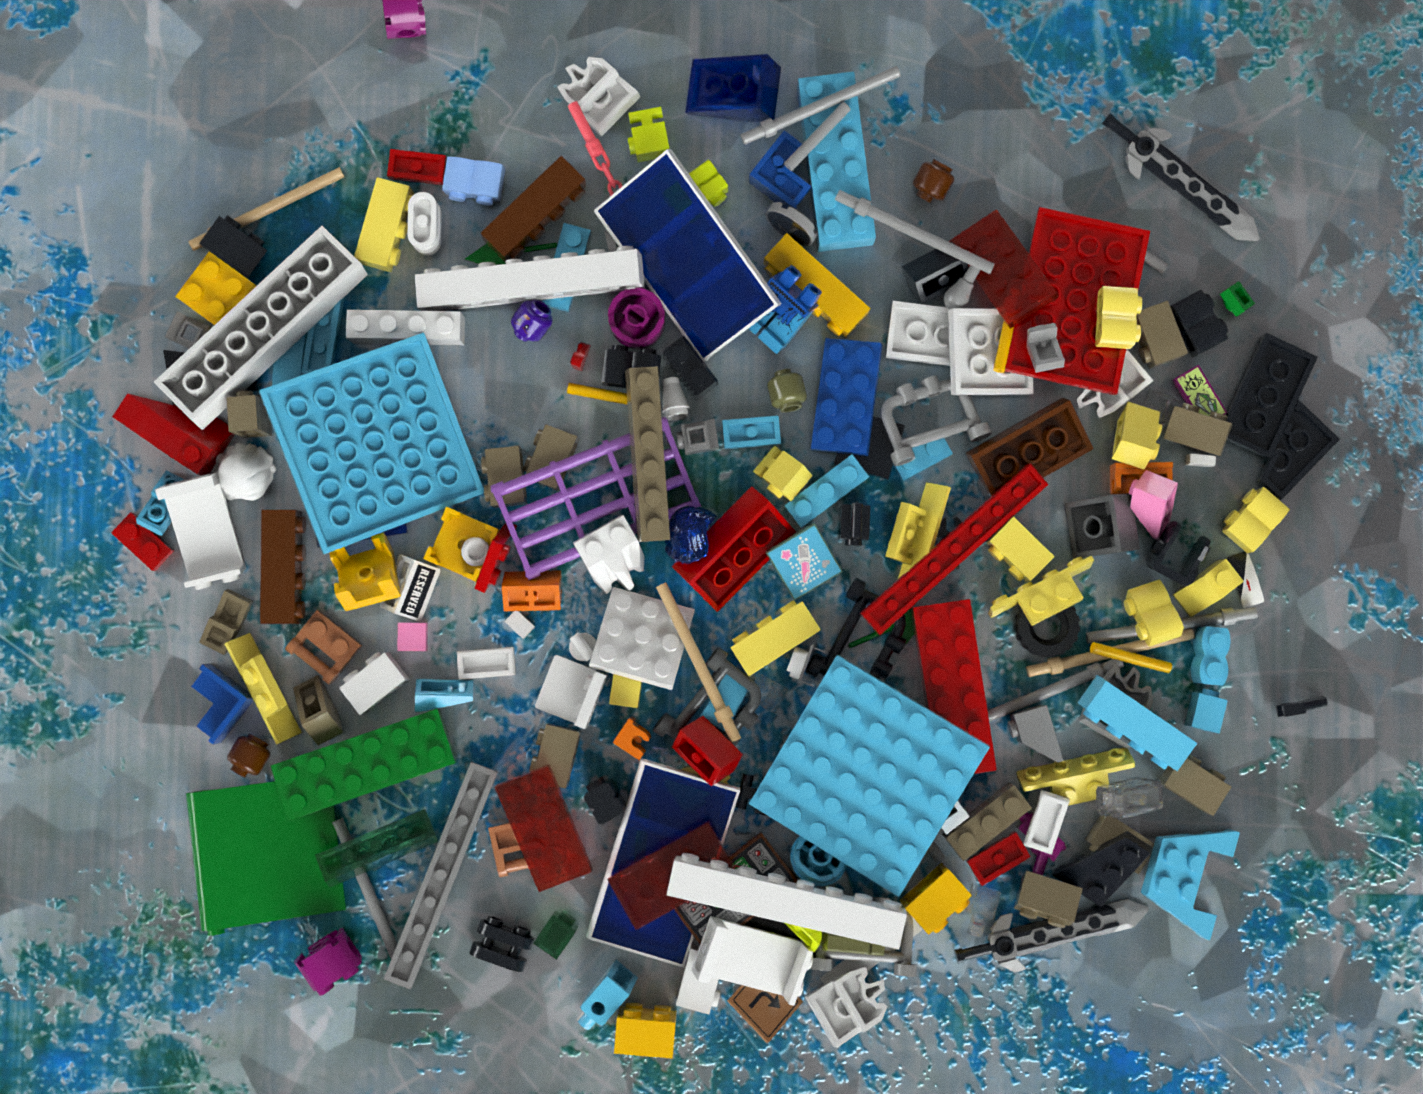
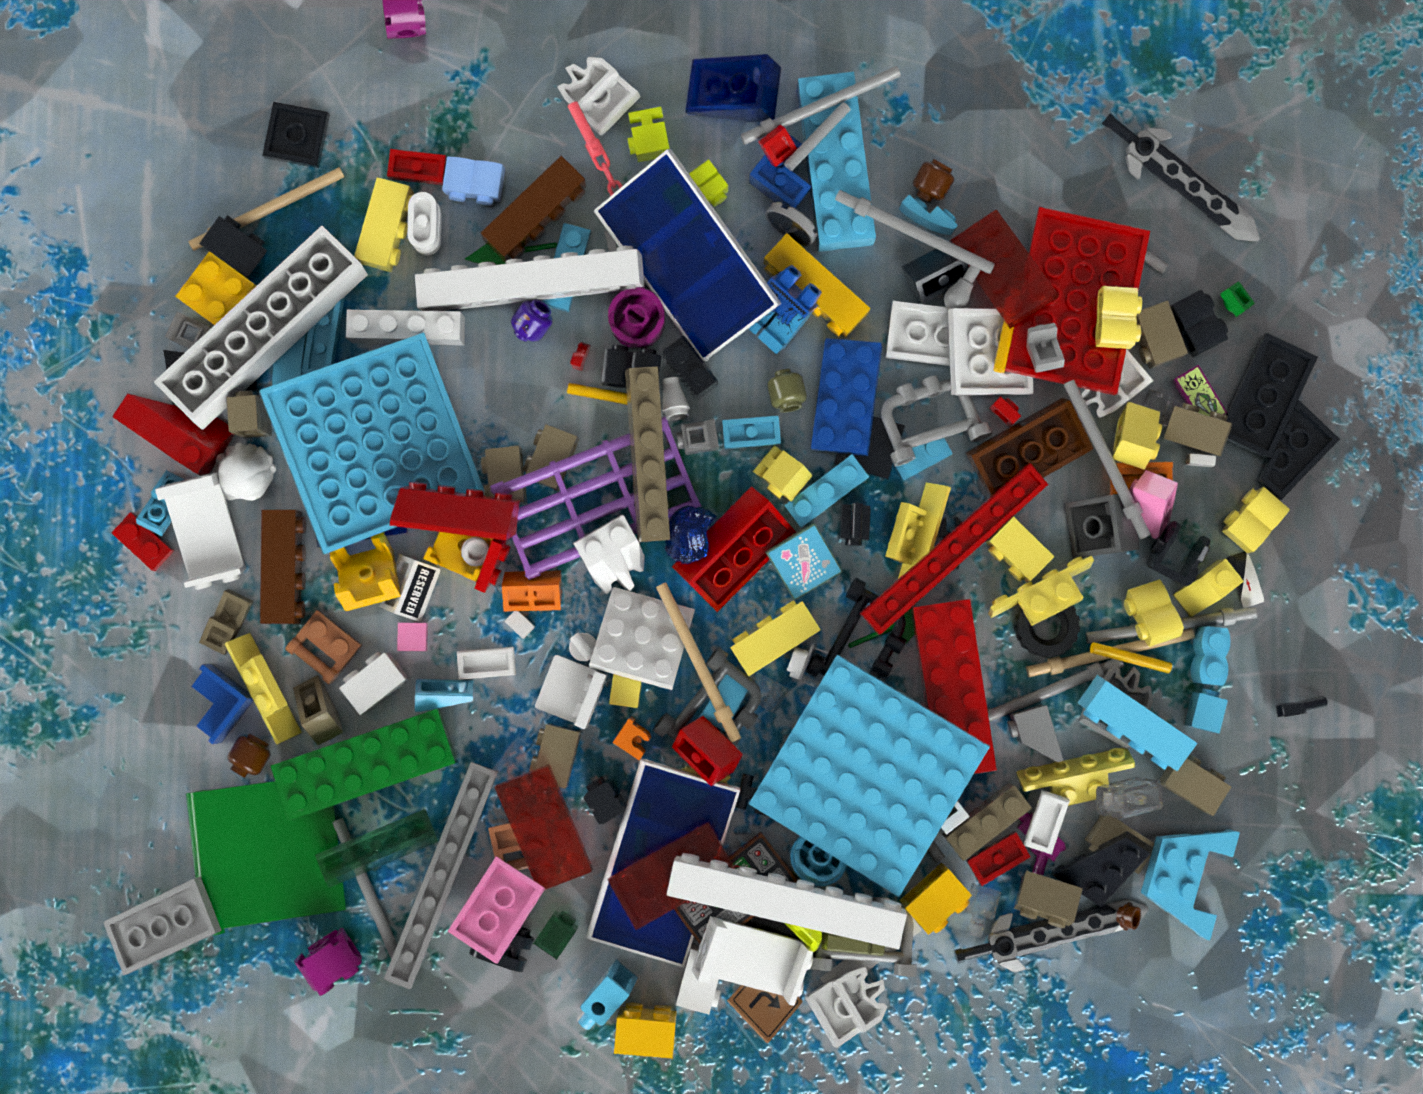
none -> light grey plate [103,877,222,975]
none -> black tile [262,102,330,168]
none -> red slope [389,482,520,540]
none -> bright pink plate [448,857,545,964]
none -> red tile [758,124,797,167]
none -> medium azure slope [899,195,958,236]
none -> red plate [989,396,1021,427]
none -> light grey bar [1064,380,1151,539]
none -> reddish brown plate [1116,902,1141,931]

